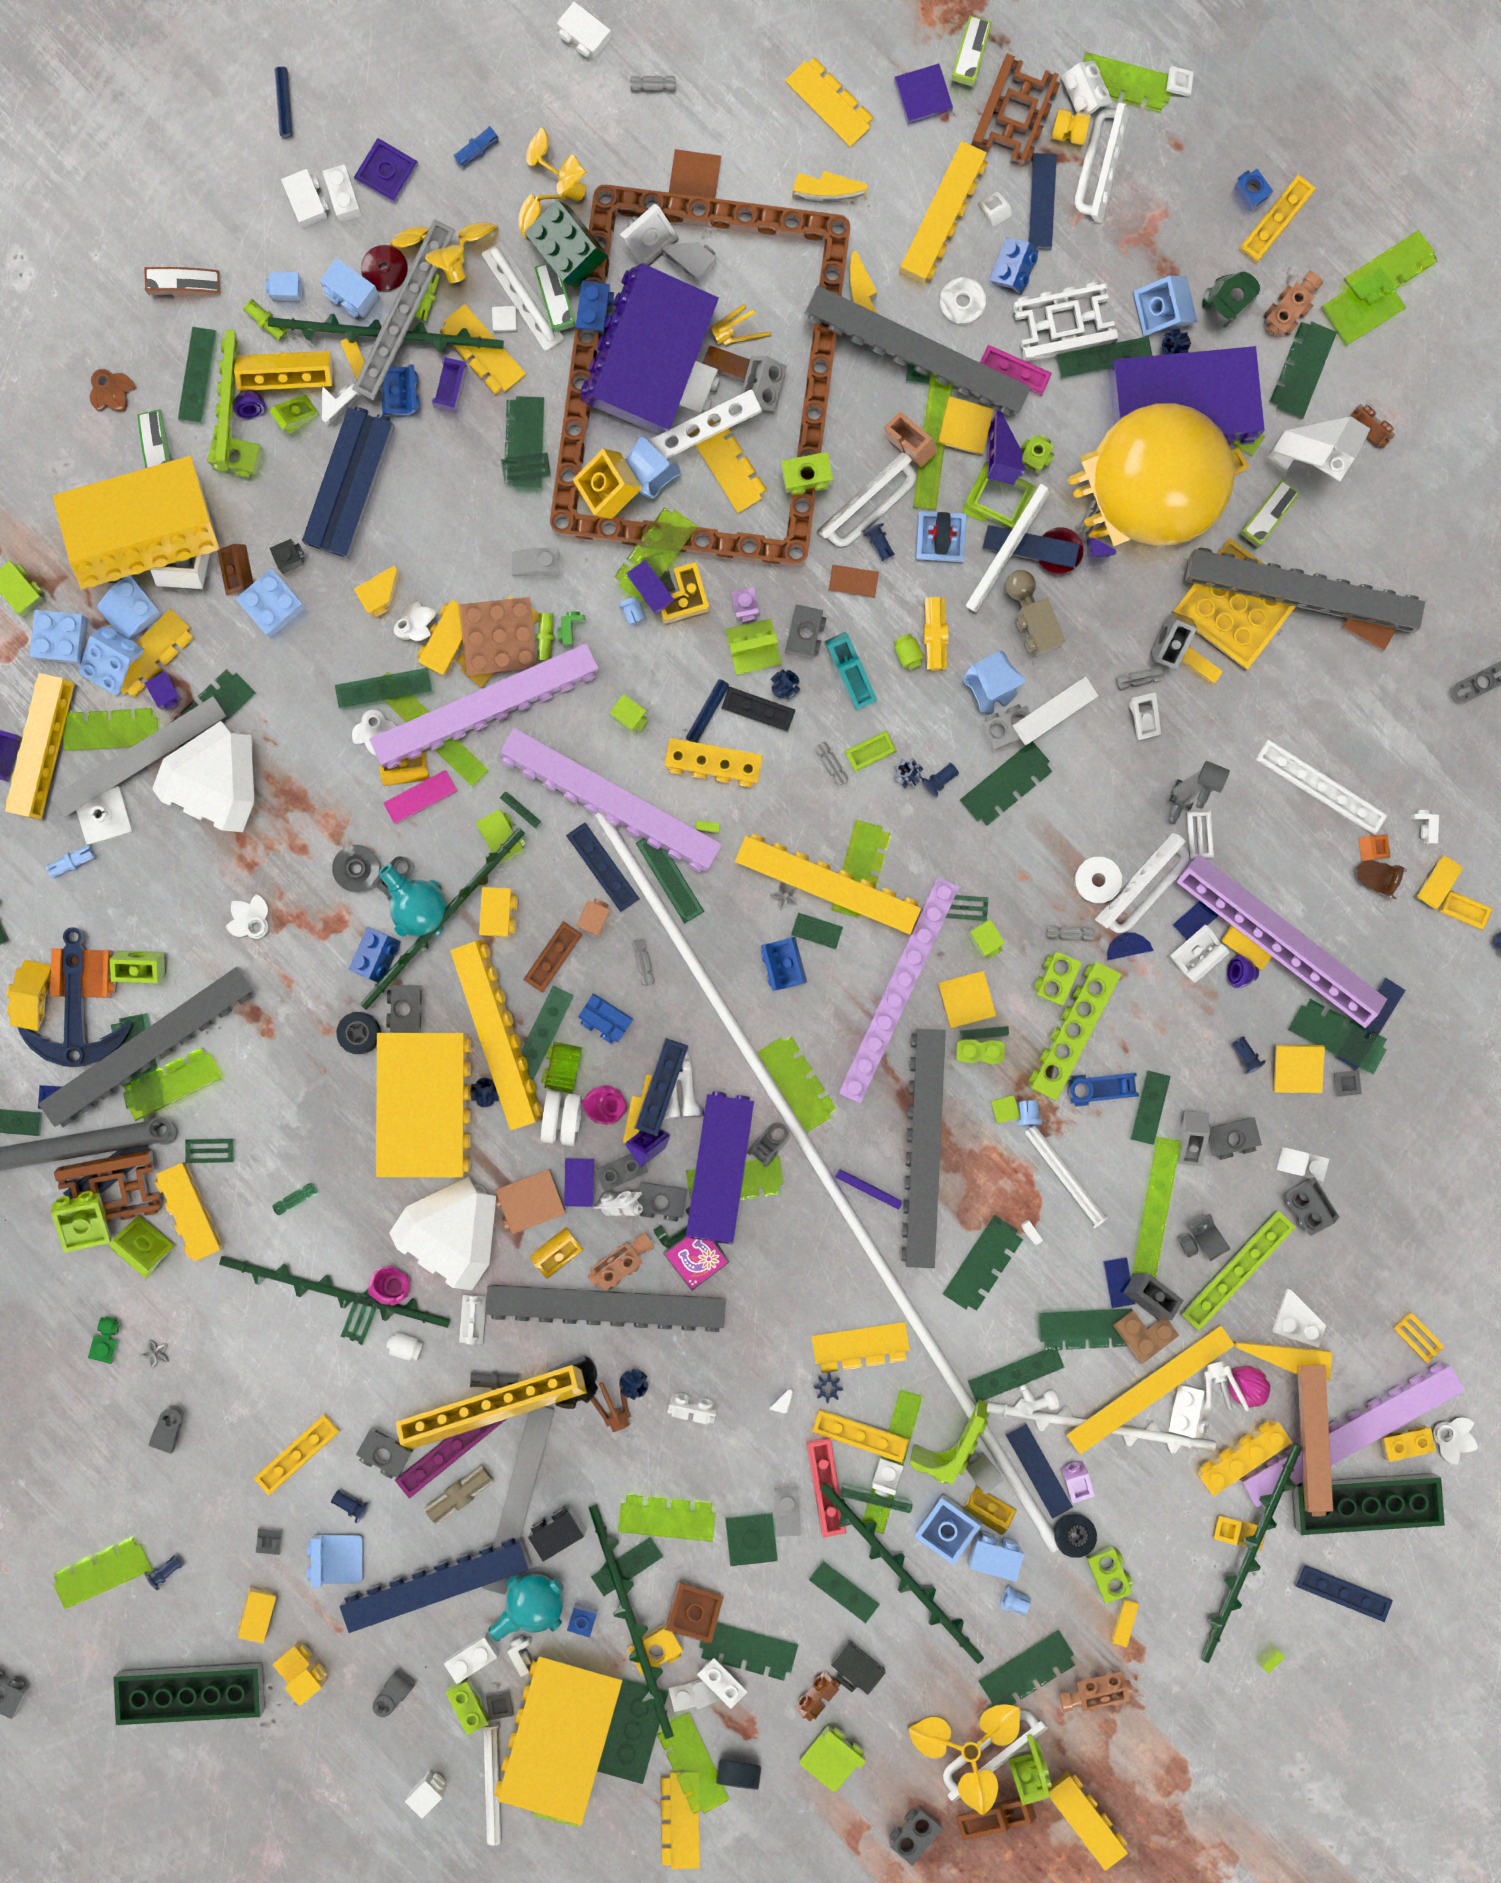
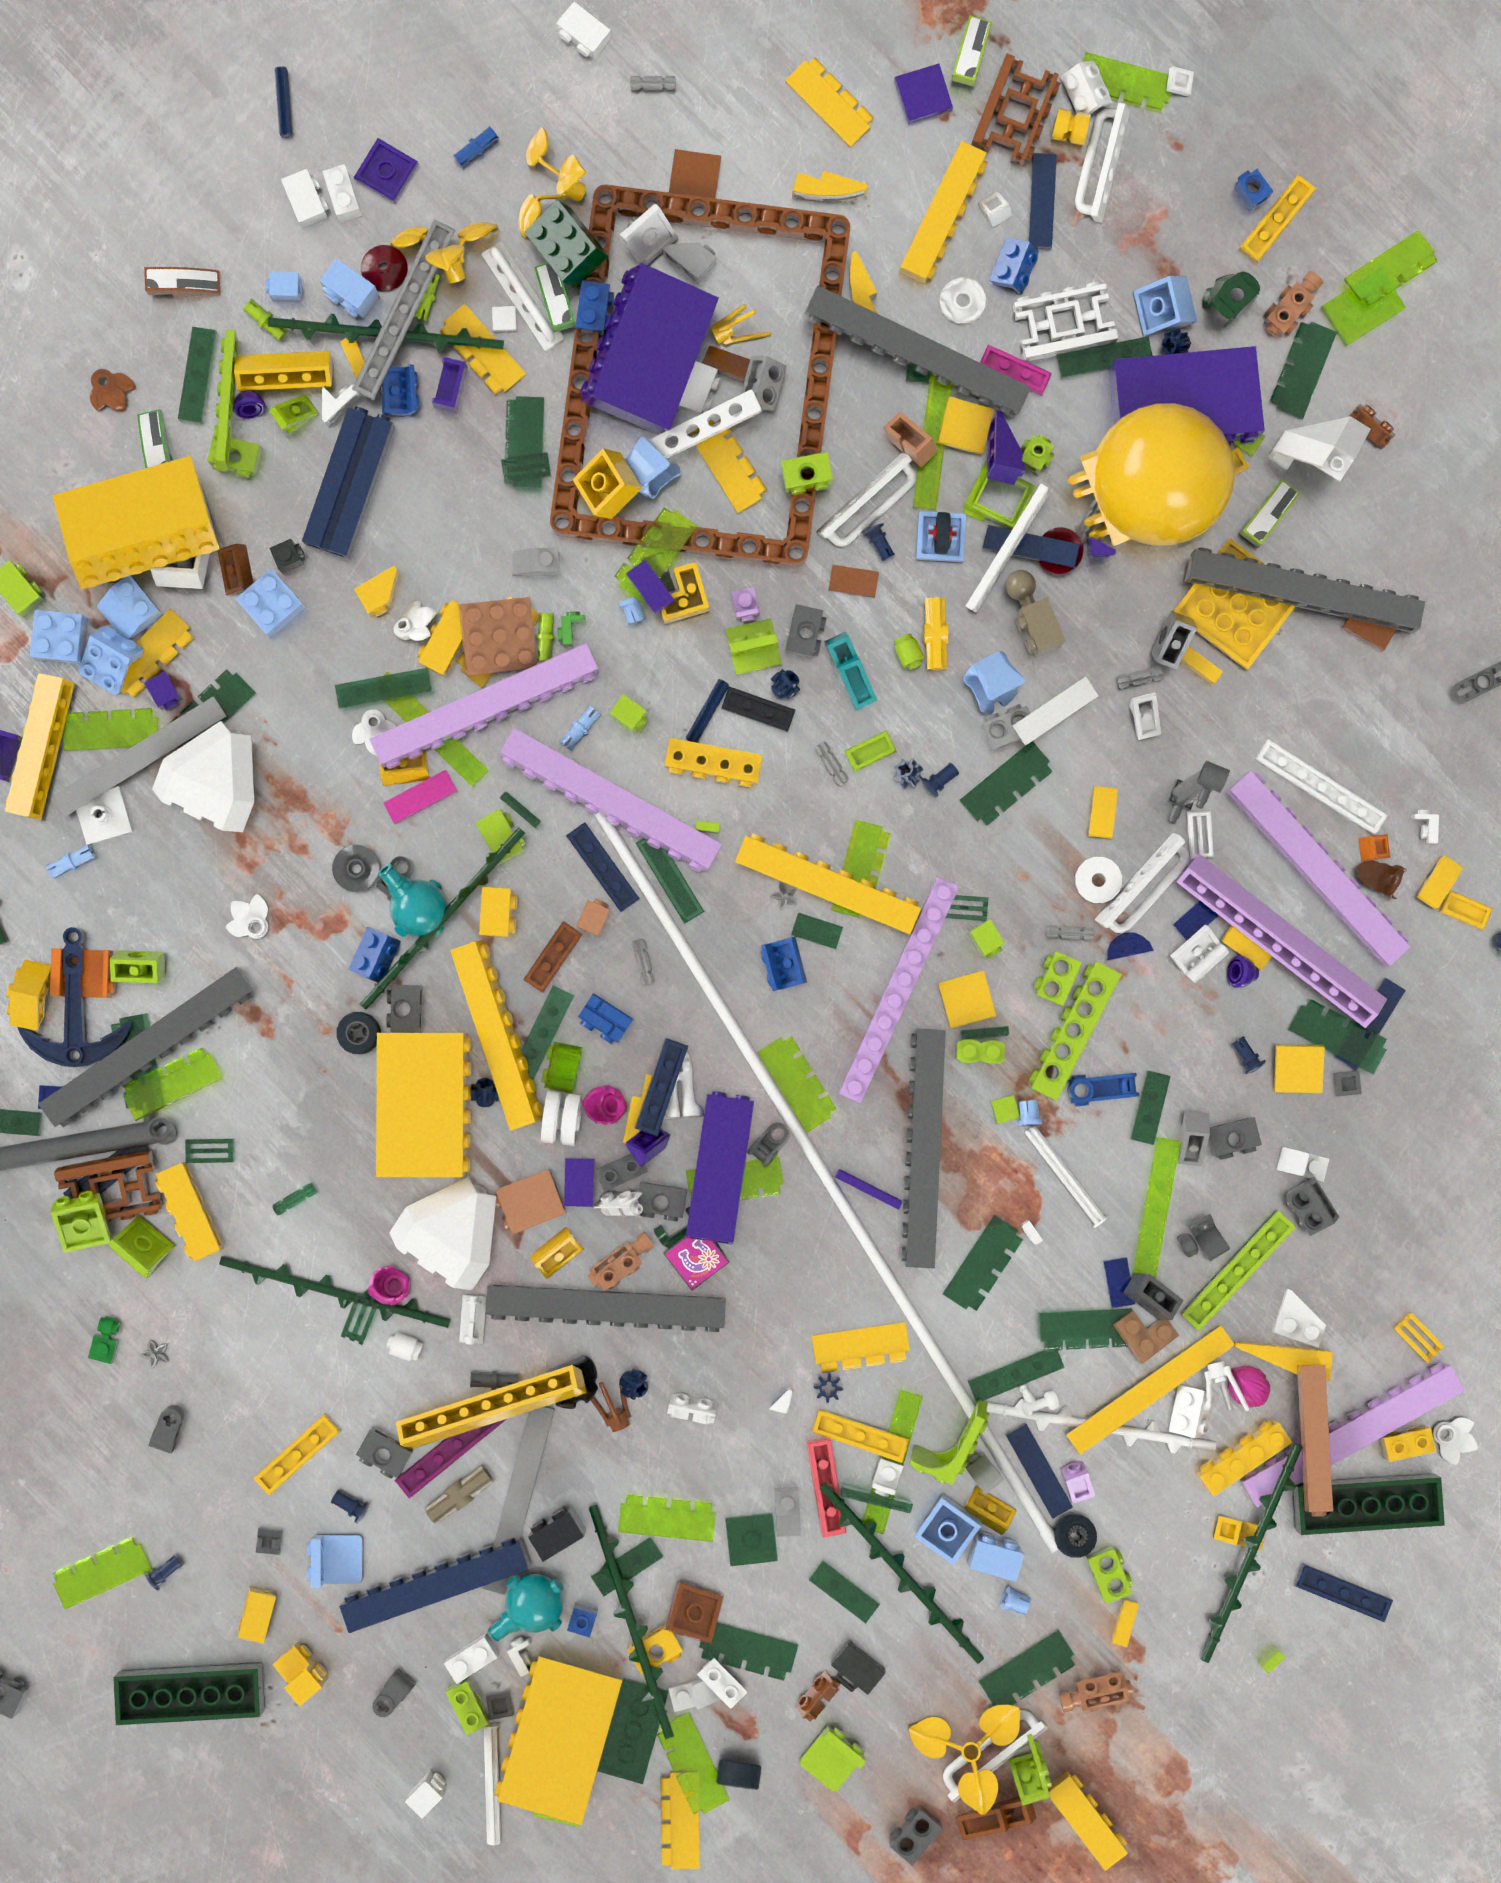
none -> light blue pin [559,705,601,751]
none -> yellow slope [1088,786,1118,839]
none -> lavender brick [1227,771,1411,967]

